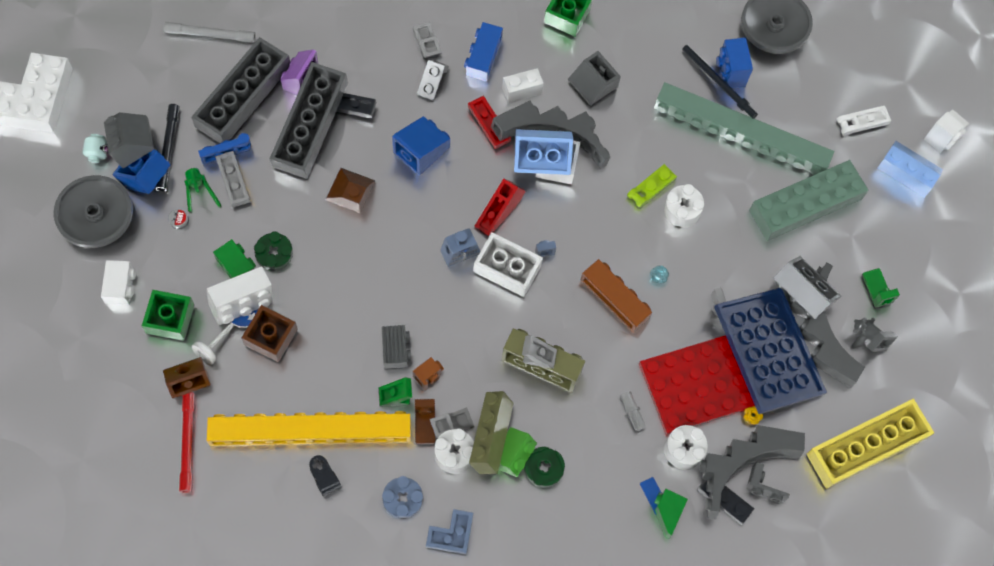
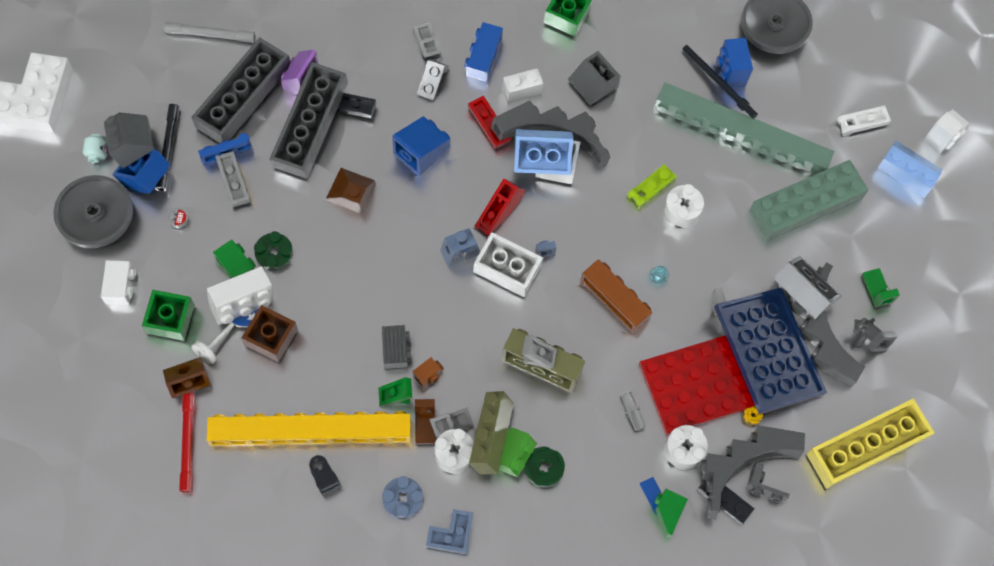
green plant [184,168,221,212] -> none

